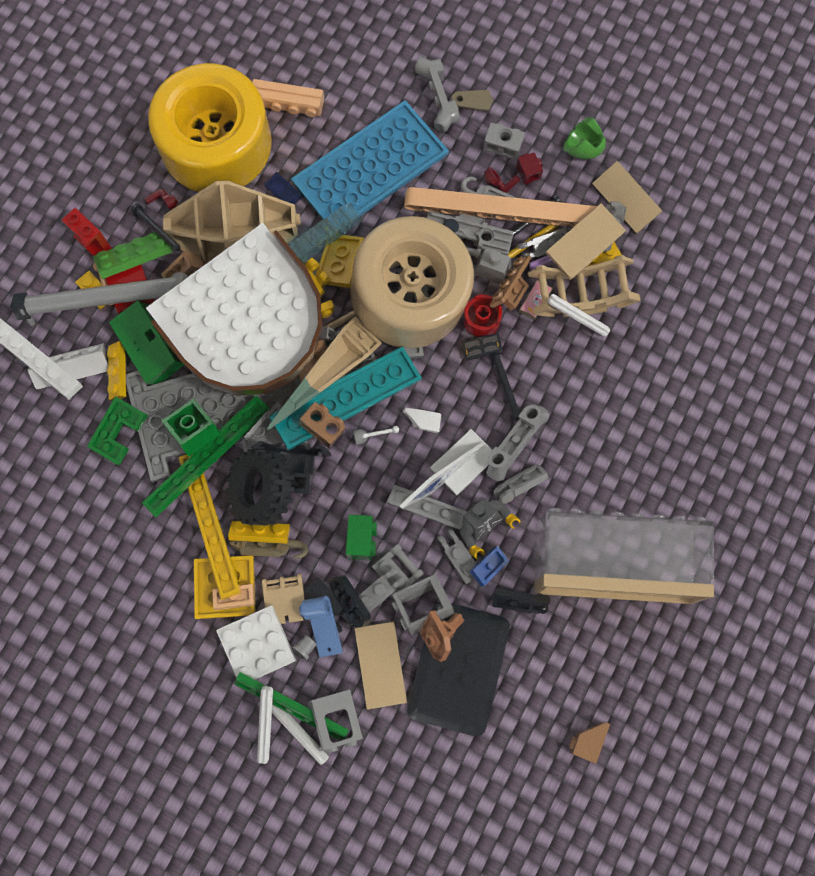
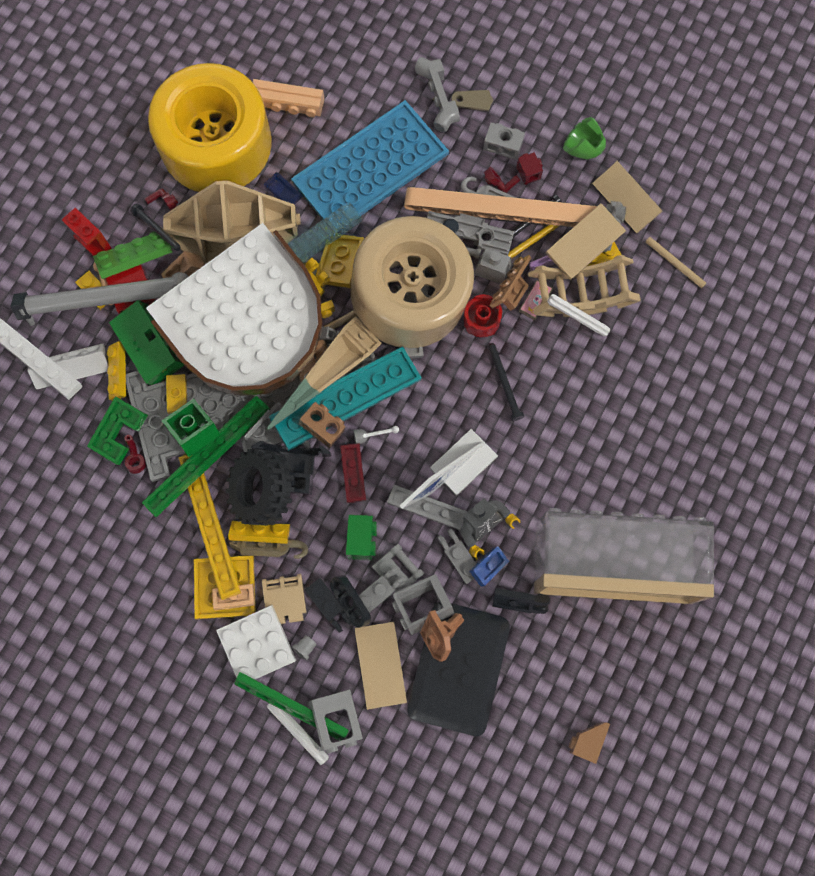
white axle [257,686,273,764] -> none
medium blue door [299,596,343,658] -> none
white slope [403,408,441,433] -> none
tile [462,333,503,361] -> none
light grey plate [486,405,549,481] -> none
light grey hinge [493,463,549,504] -> none
light grey hinge [518,228,567,258] -> none
none -> dark red plate [124,434,146,474]
none -> yellow plate [166,374,187,414]
none -> dark red plate [340,443,366,504]
none -> tan bar [645,237,706,289]

